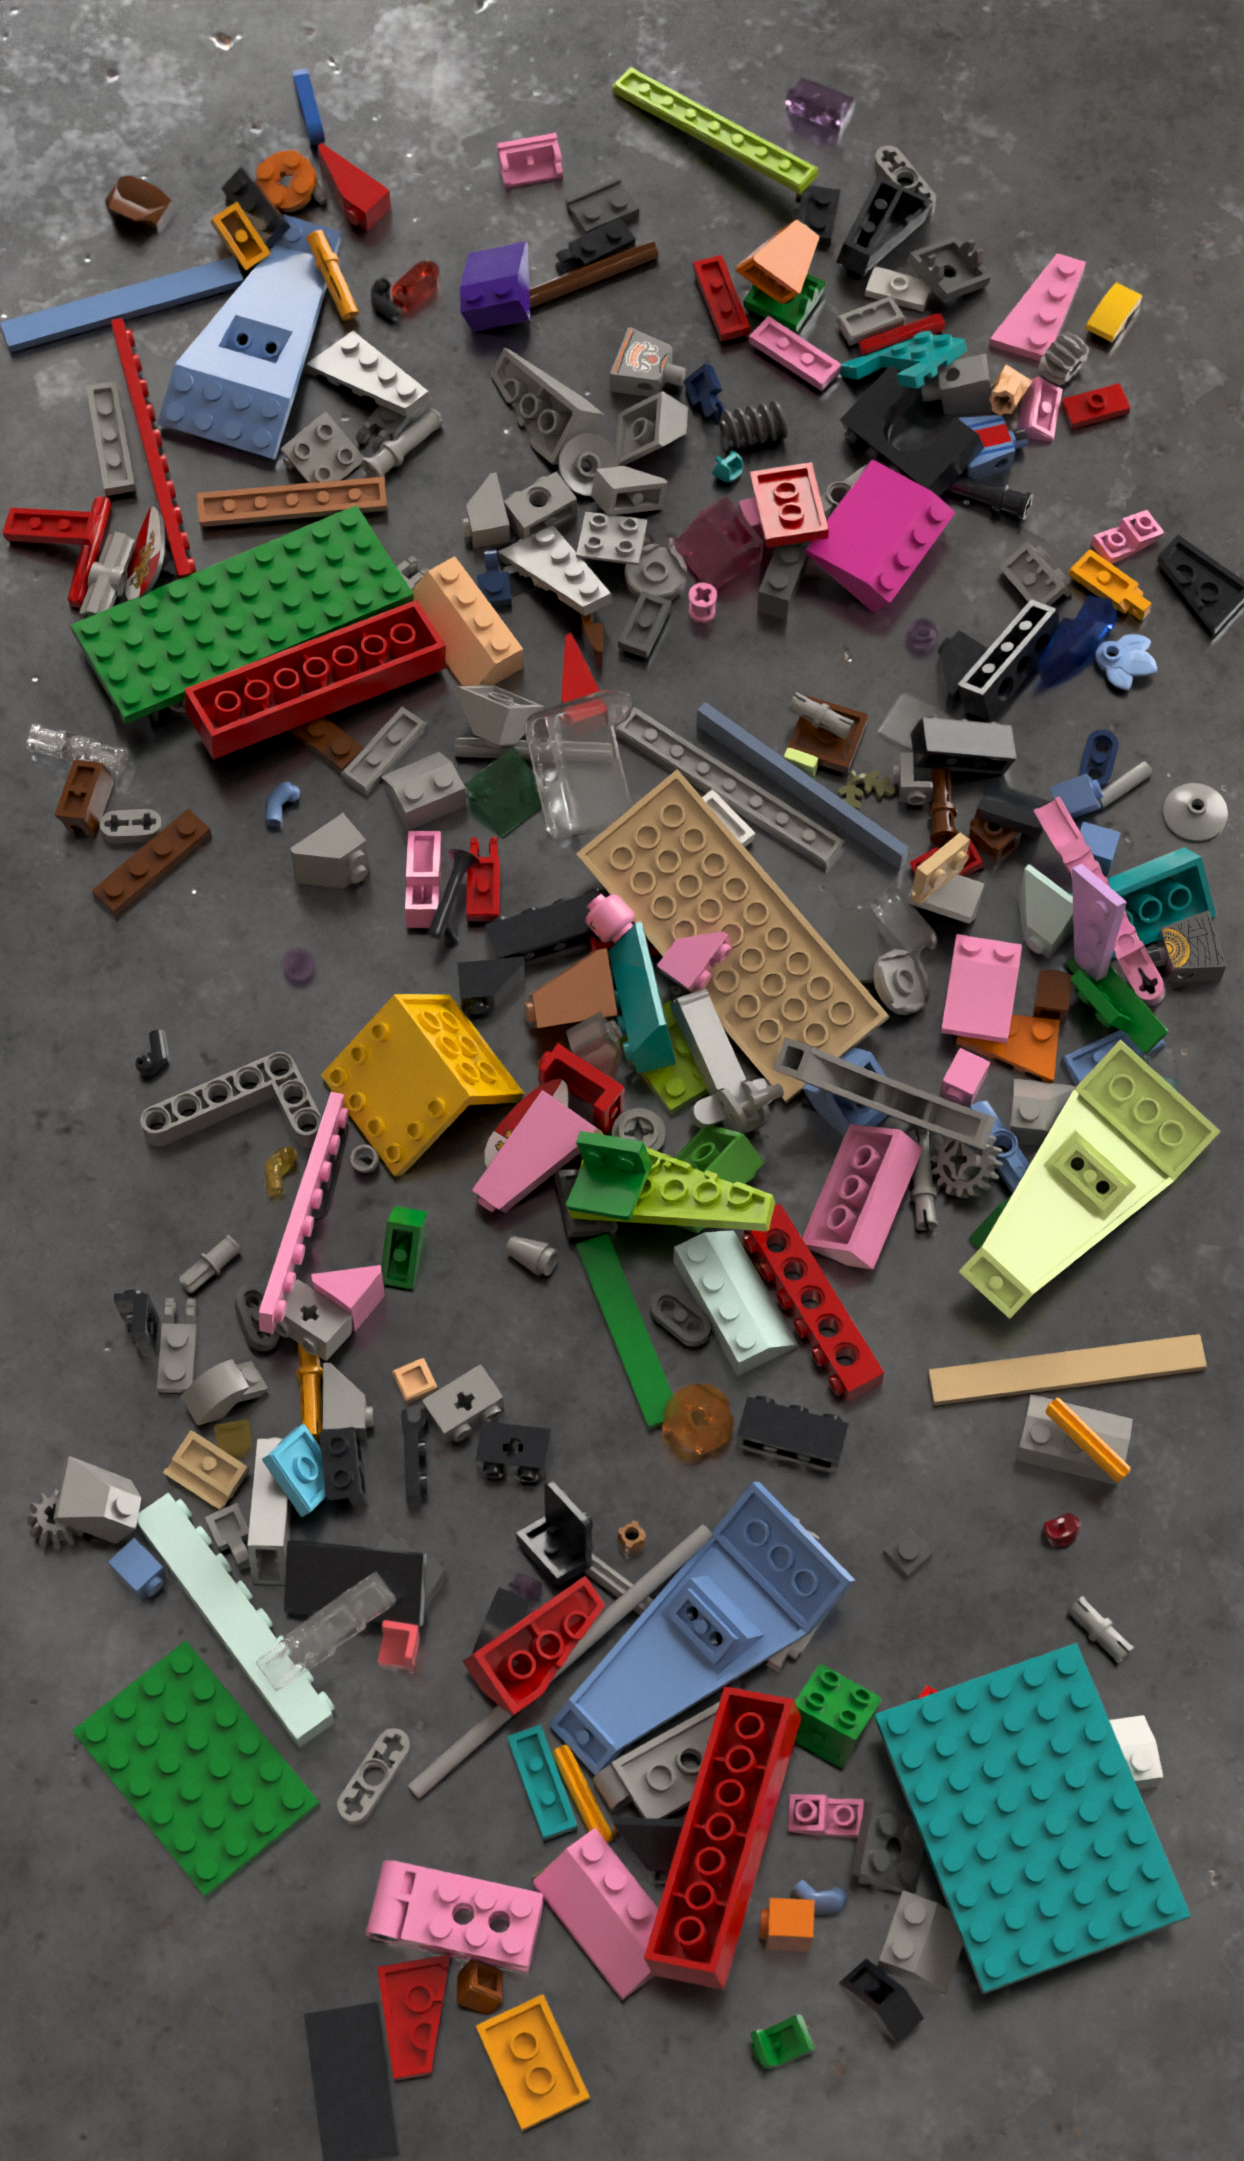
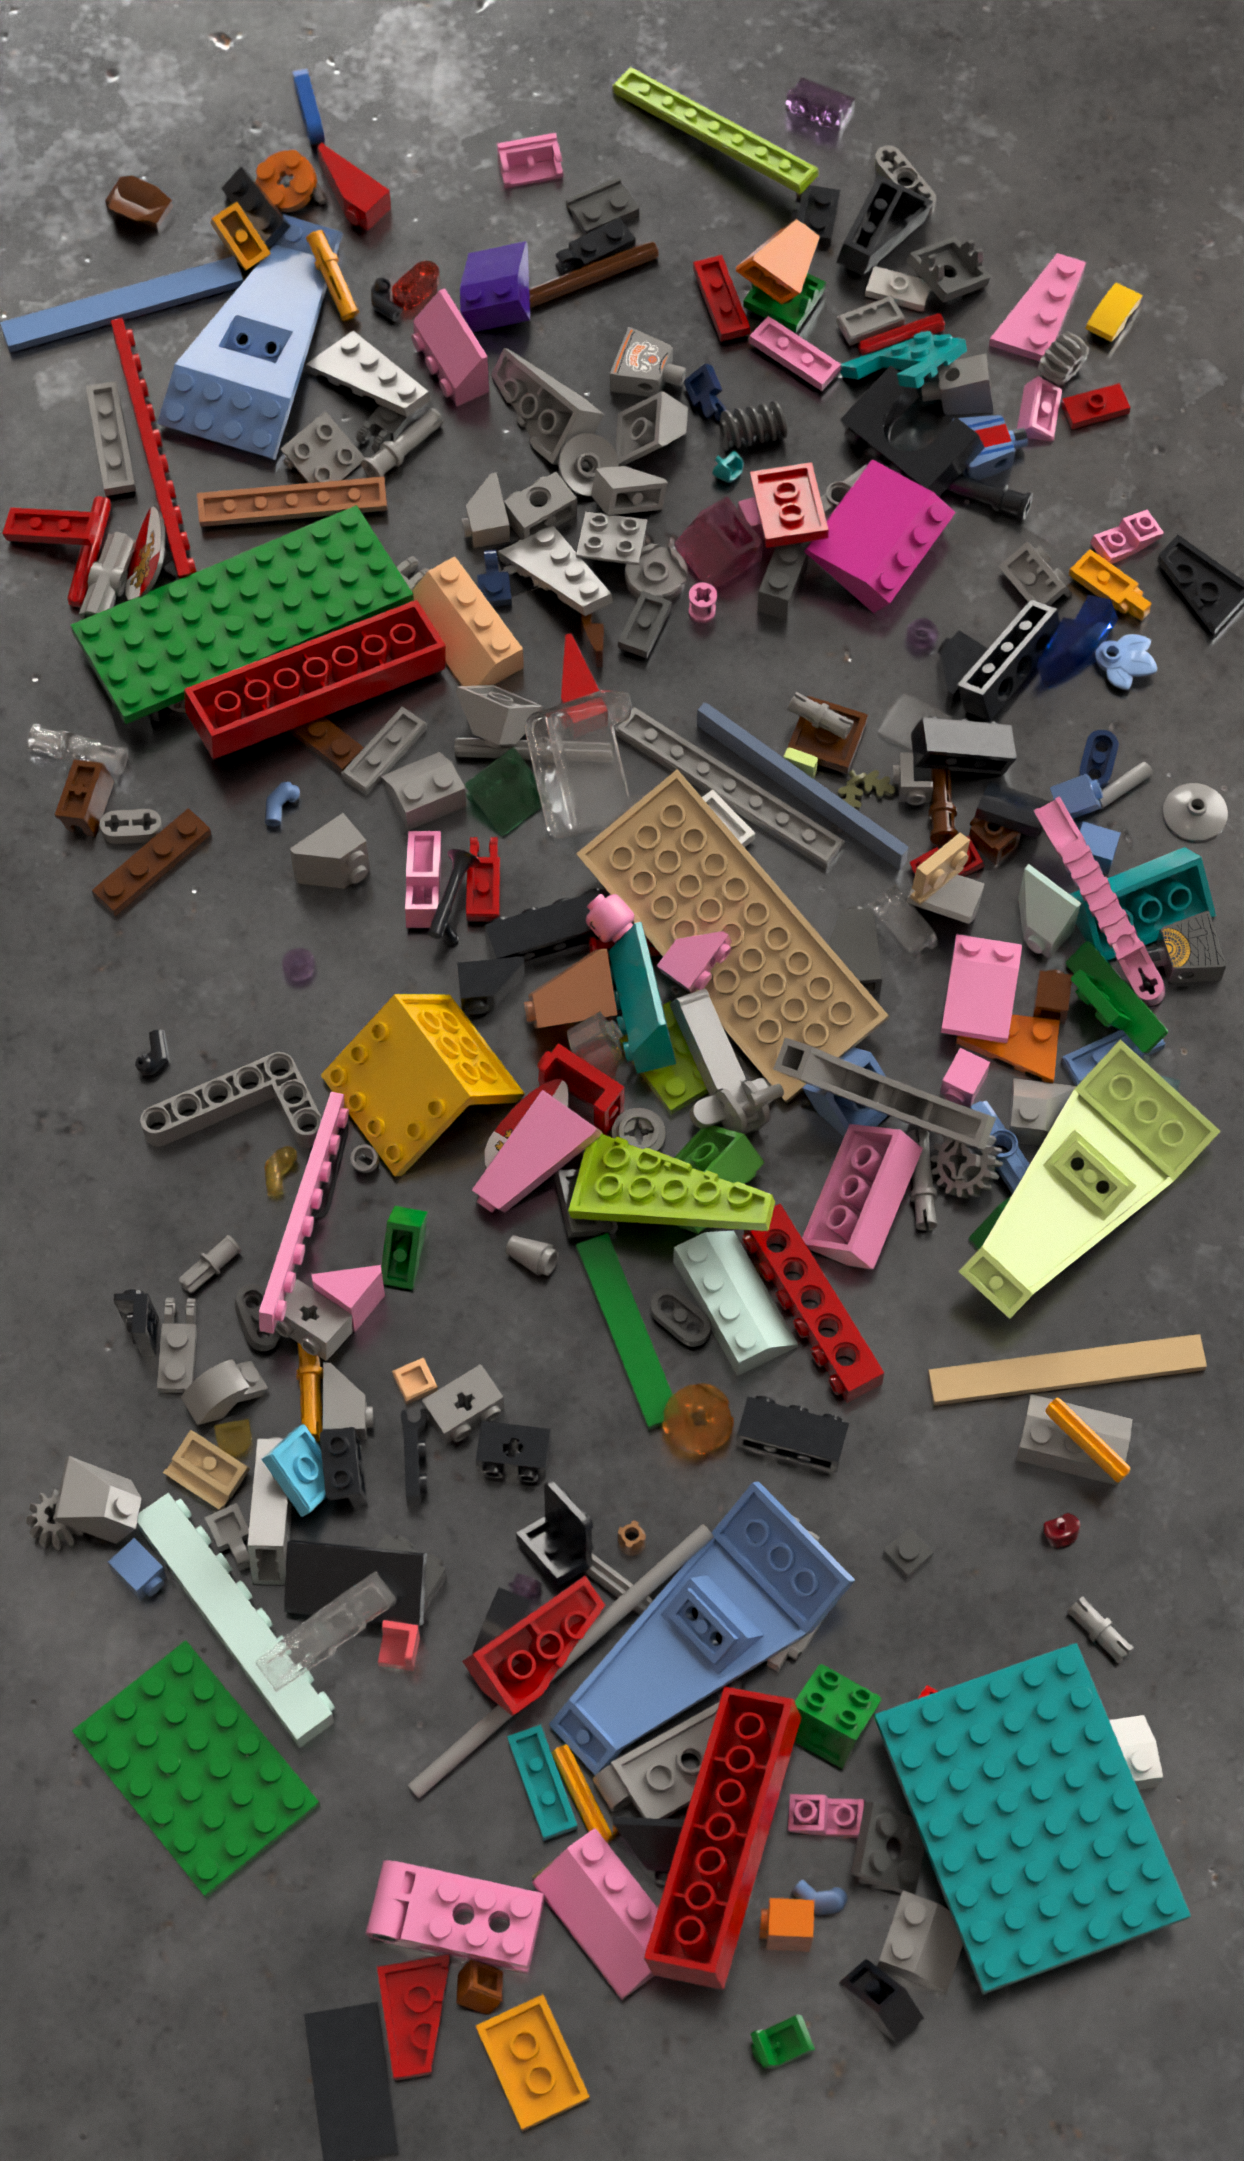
light grey beam [337,1728,410,1825] -> none
green bracket [566,1131,652,1220] -> none
light grey tile [873,949,930,1015] -> none
light nougat piece [989,365,1032,416] -> none
lavender wing [1072,864,1127,981] -> none
none -> bright pink slope [411,288,489,407]

